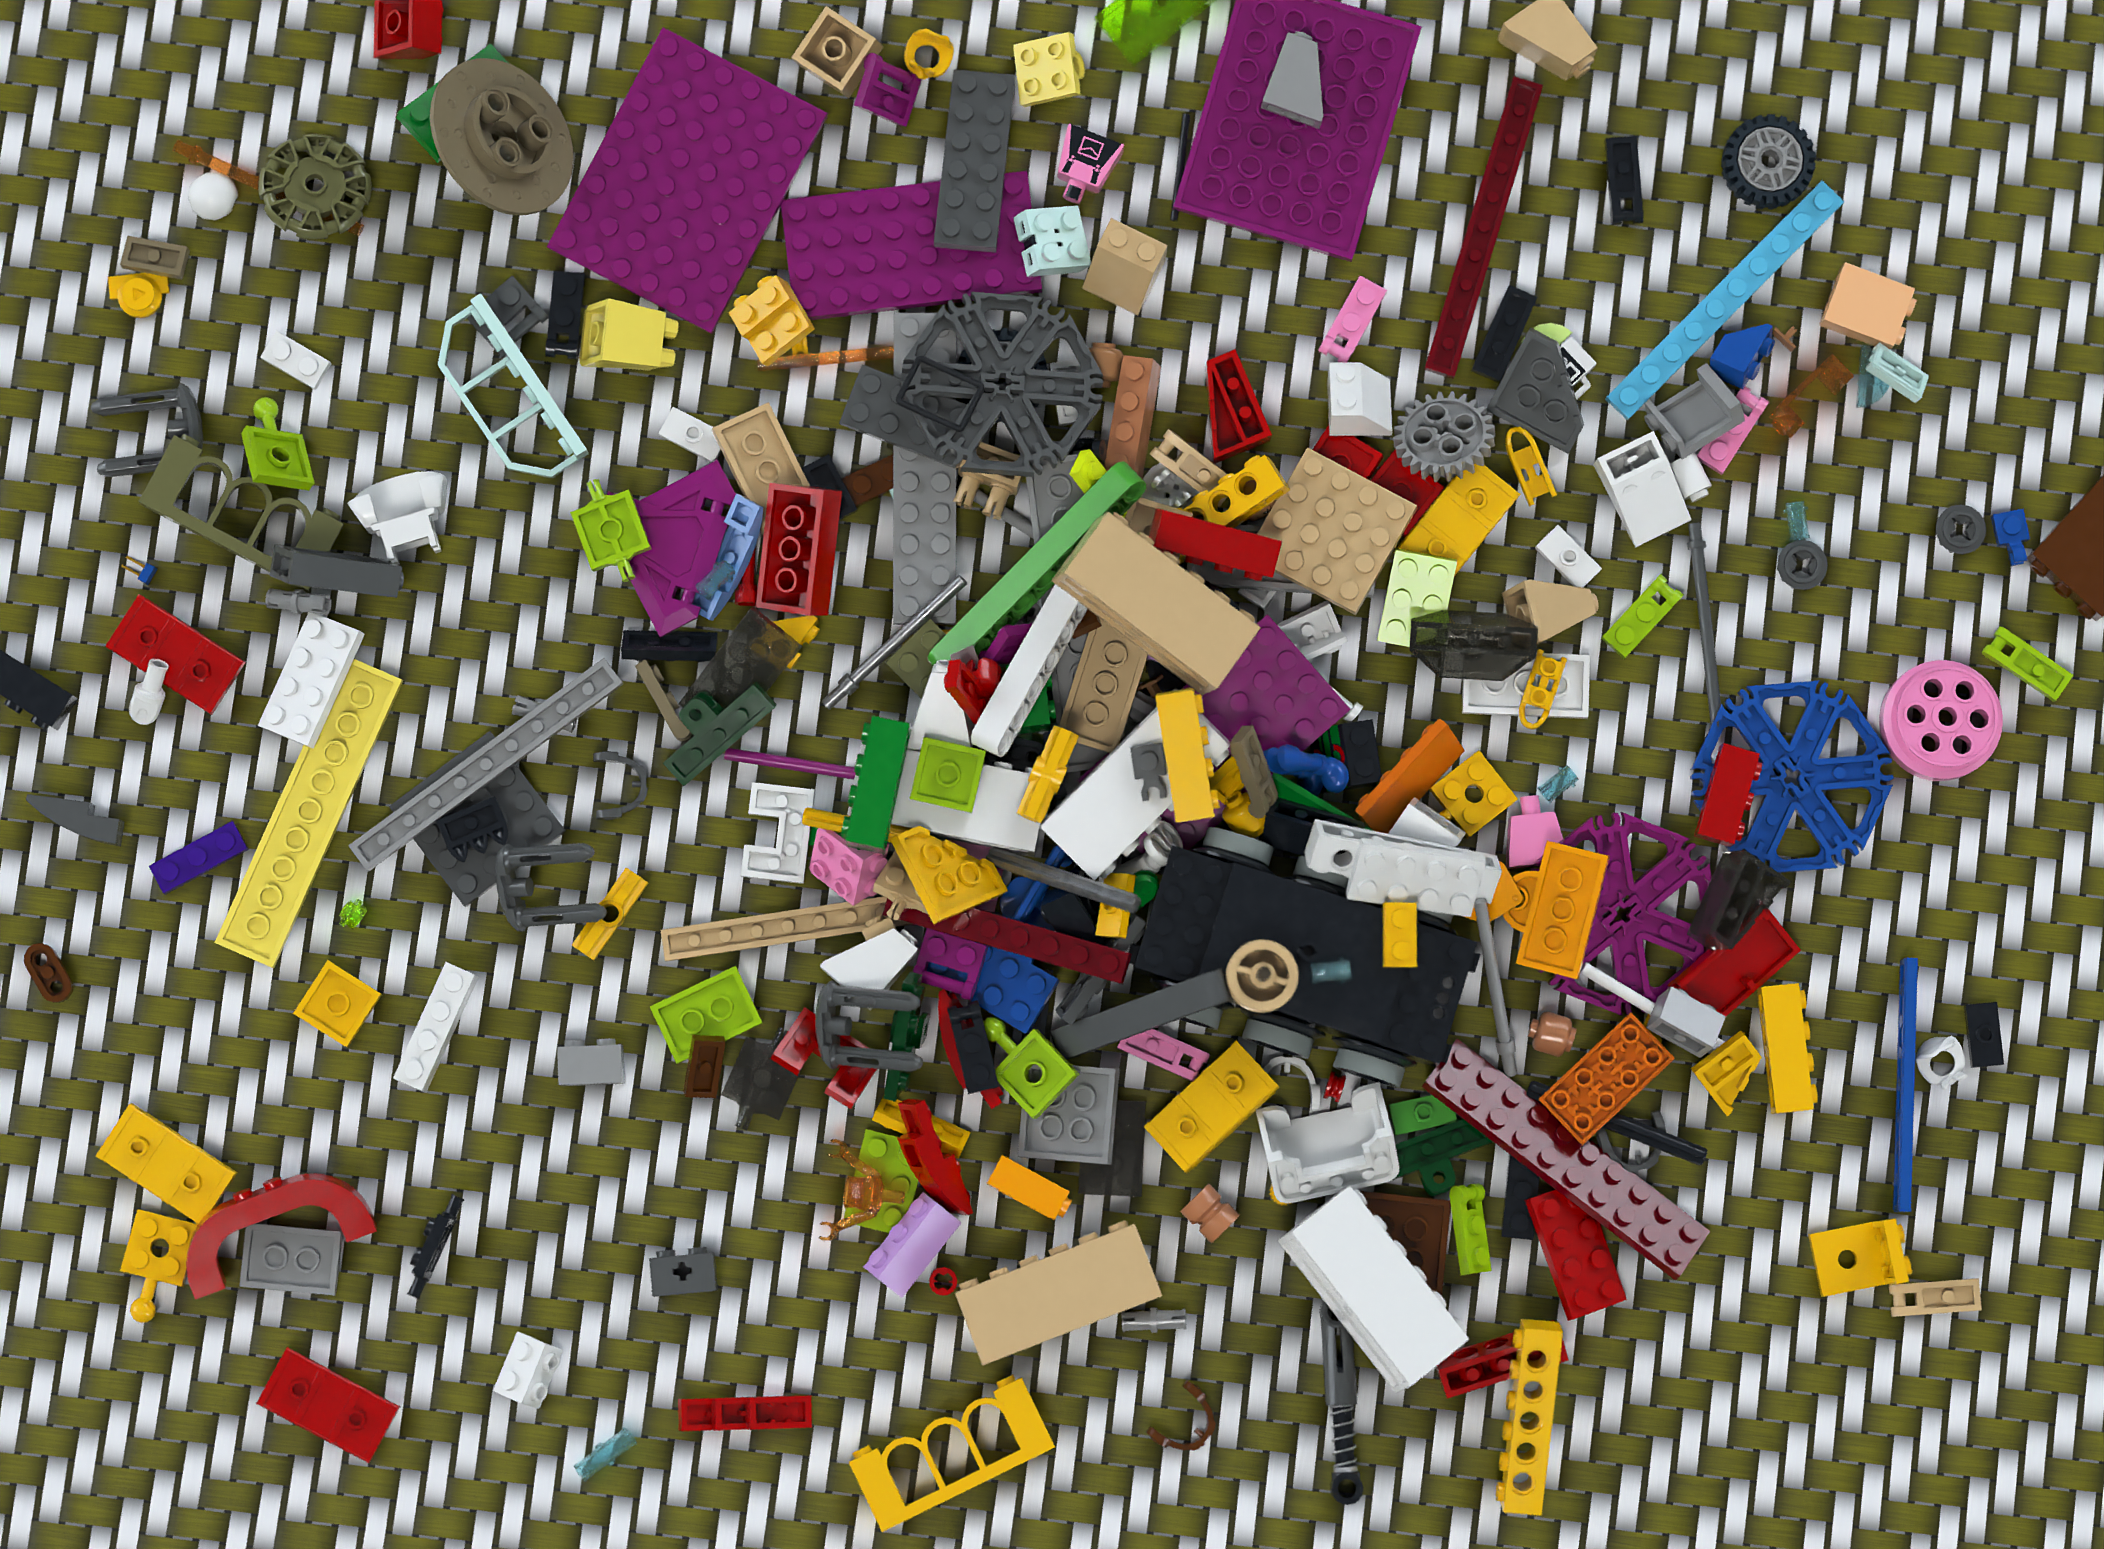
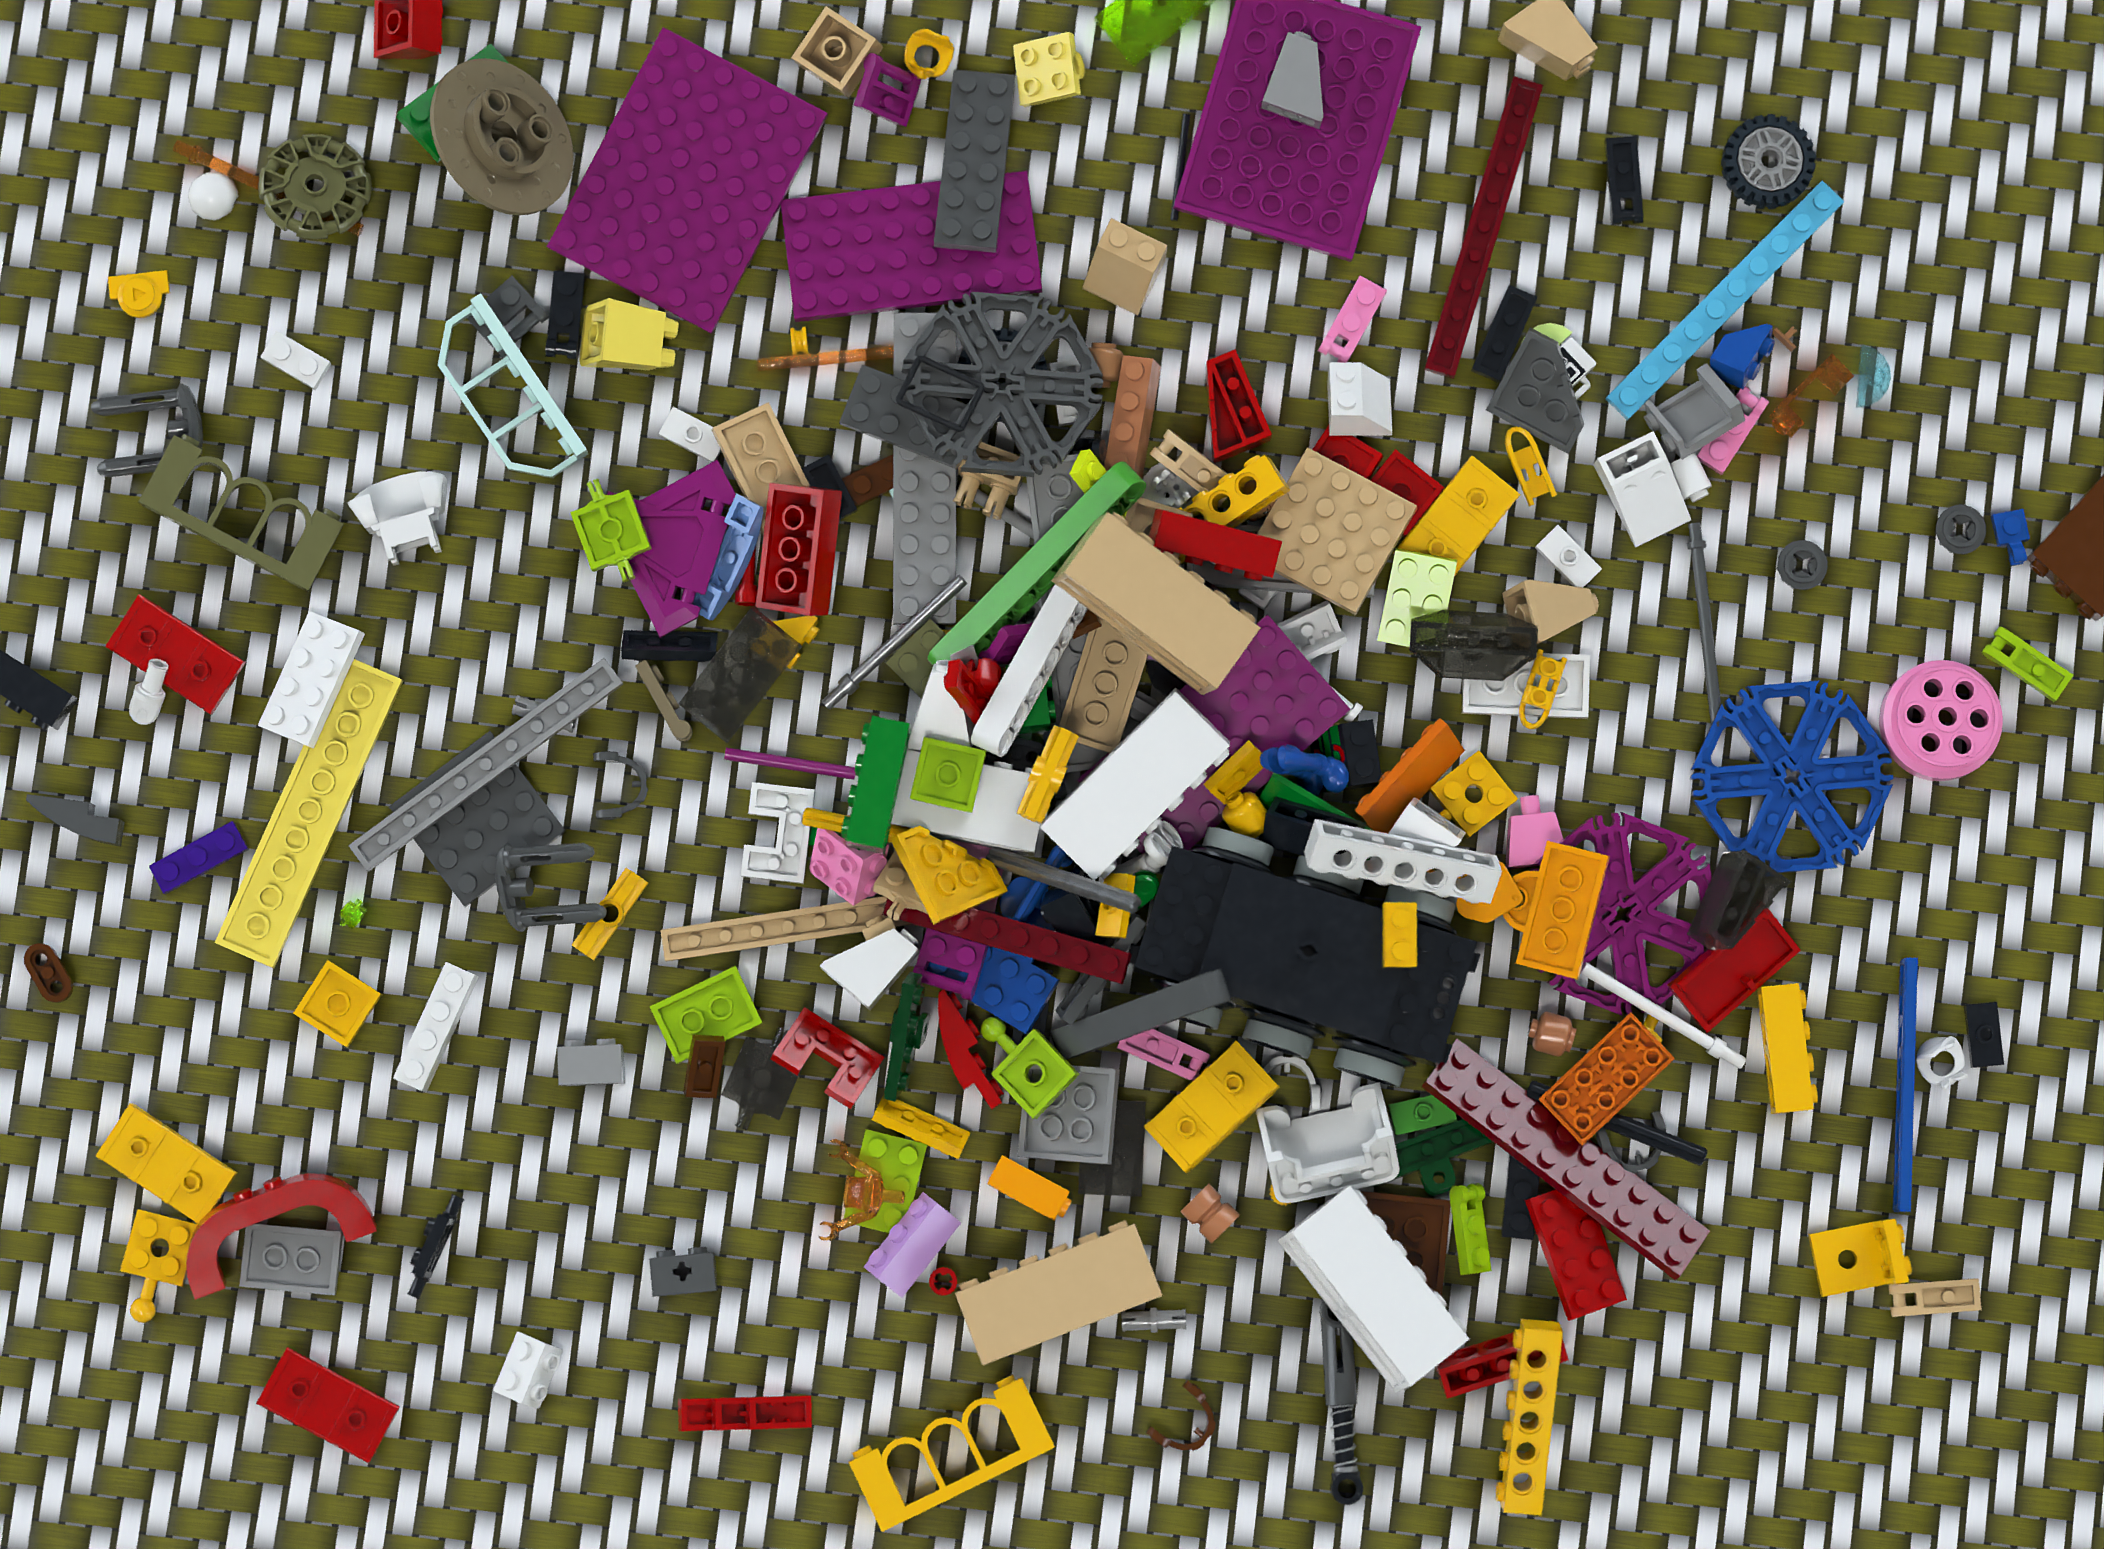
dark tan plate [120,236,190,280] -> none
blue piece [121,556,157,585] -> none
lime plate [241,397,315,491] -> none
light grey pin [265,588,331,615] -> none
dark grey window [270,544,404,598] -> none
black plate [436,796,508,862] -> none
clear light blue pin [574,1427,637,1482] -> none
dark green plate [663,681,777,786] -> none
clear light blue pin [695,560,735,600] -> none
yellow plate [728,275,815,366] -> none
dark grey piece [815,980,923,1072] -> none
red slope [897,1099,973,1215] -> none
black plate [947,1000,999,1095] -> none
light aqua piece [1013,205,1091,277] -> none
torso [1058,123,1124,204] -> none
dark grey plate [1130,742,1167,801] -> none
medium nougat piece [1137,675,1163,699] -> none
yellow brick [1155,688,1220,823] -> none
tan wheel [1226,940,1298,1013] -> none
dark tan plate [1229,725,1278,818] -> none
clear light blue pin [1311,957,1352,983] -> none
red bush [1323,1071,1346,1102] -> none
white plate [1346,837,1486,917] -> none
light grey gear [1393,391,1495,482] -> none
light grey bar [1474,898,1517,1077] -> none
clear light blue pin [1537,765,1579,804] -> none
lime plate [1601,574,1684,659] -> none
brick [1646,986,1726,1058] -> none
yellow wing [1690,1030,1762,1116] -> none
red brick [1694,743,1762,847] -> none
clear light blue pin [1783,501,1810,541] -> none
light nougat brick [1819,262,1917,350] -> none
light aqua tile [1865,342,1929,403] -> none

